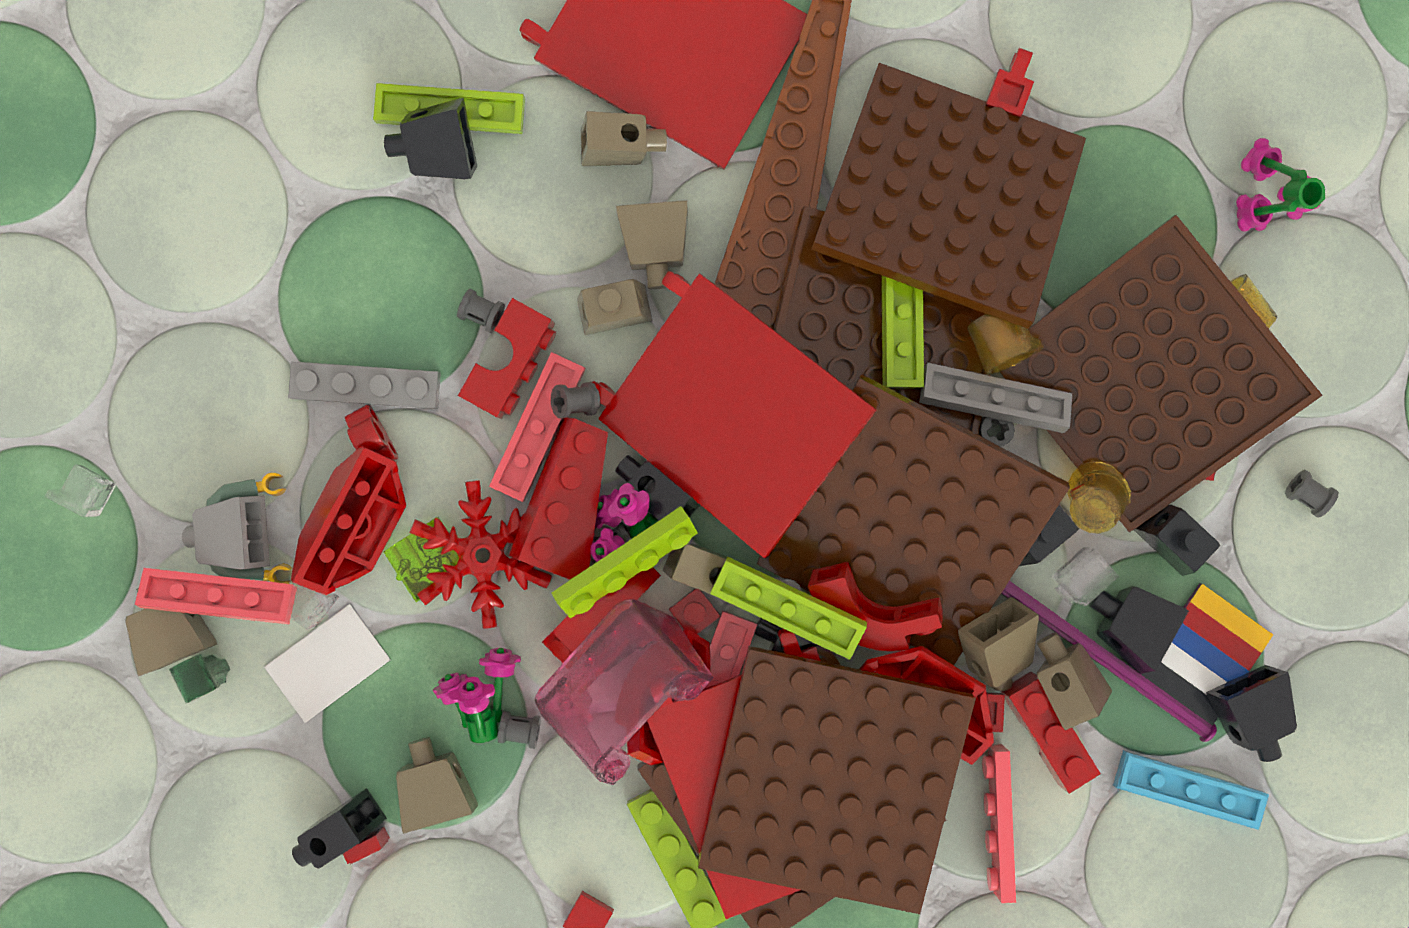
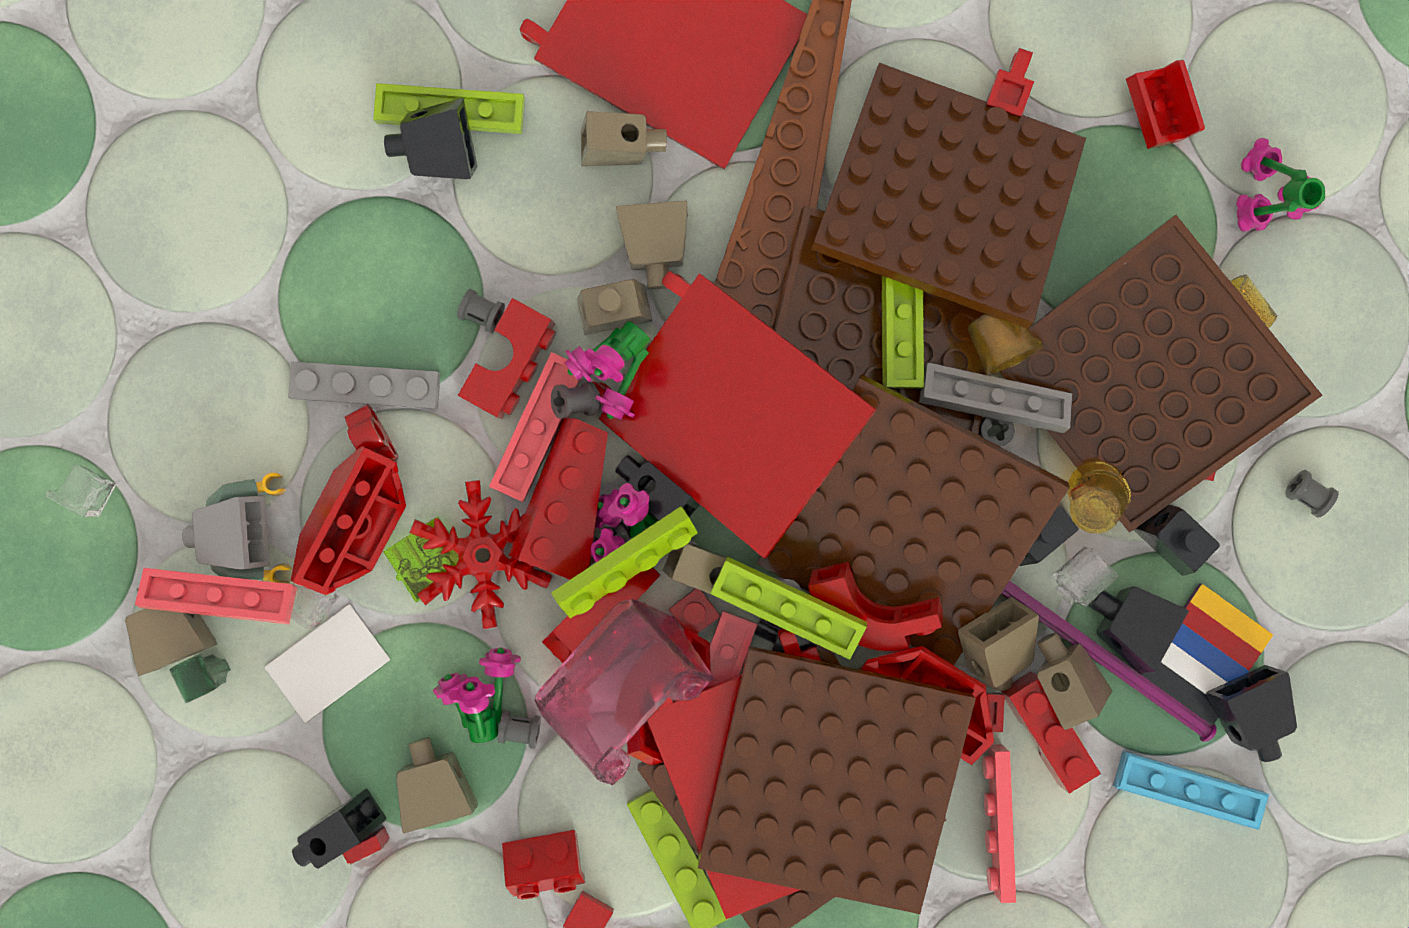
none -> red bracket [502,830,585,900]
none -> plant [564,321,650,420]
none -> red bracket [1126,60,1205,149]

